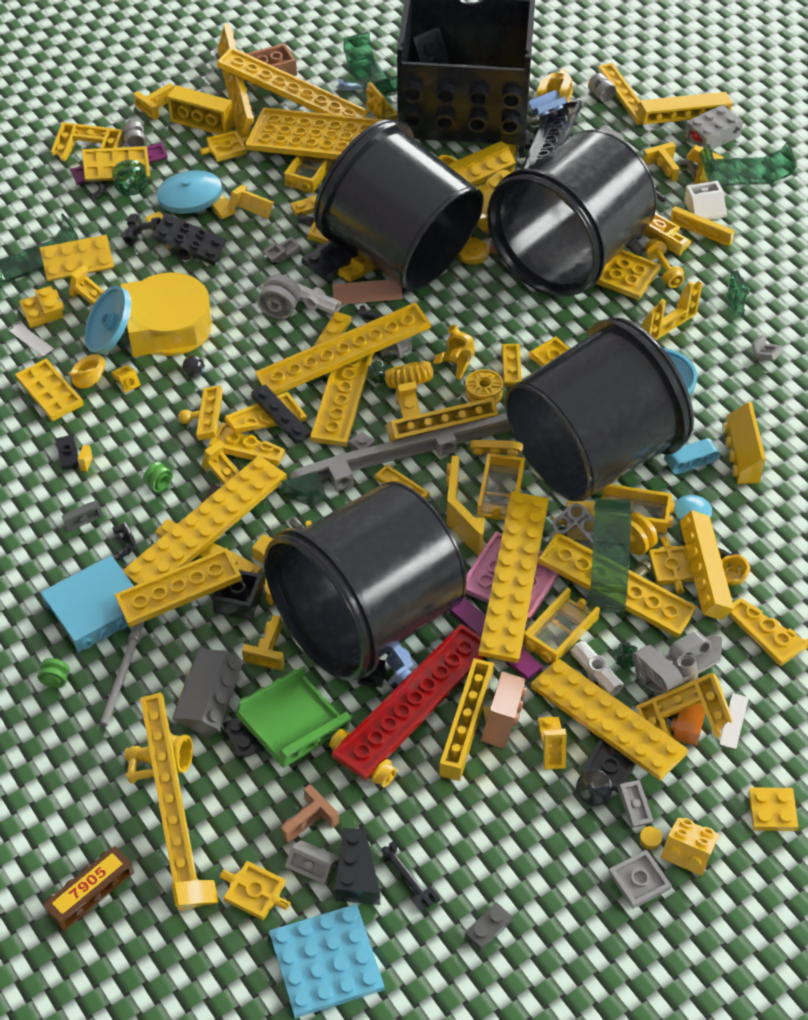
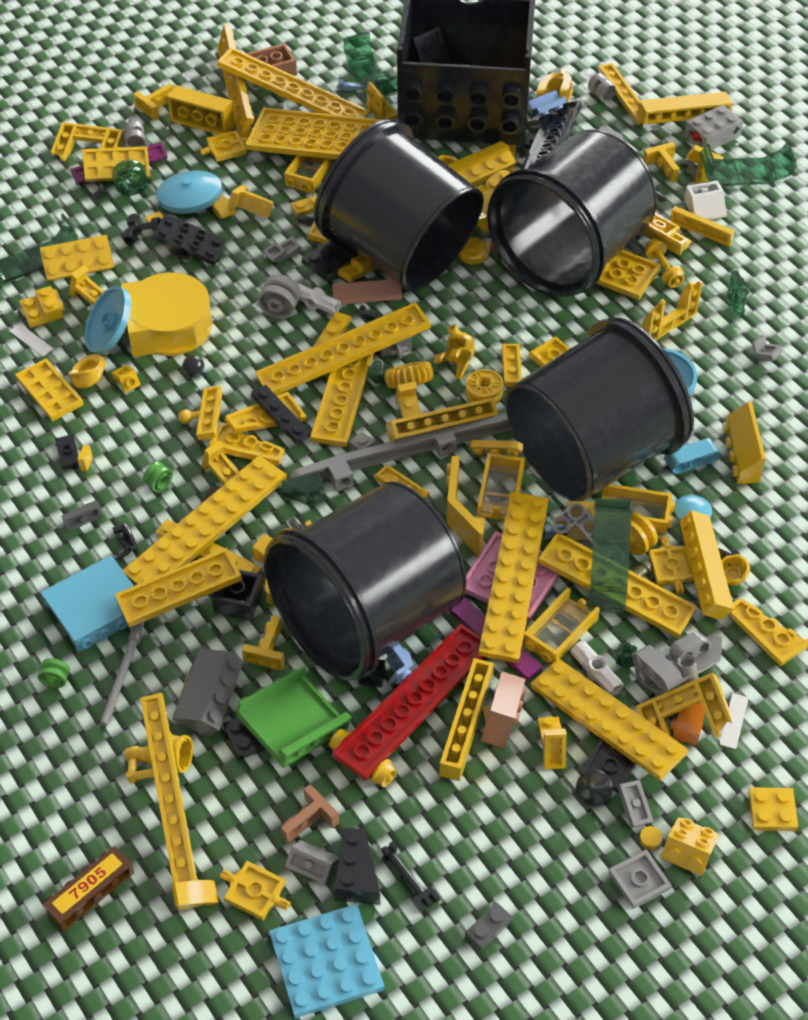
none -> light blue bar [544,525,566,540]

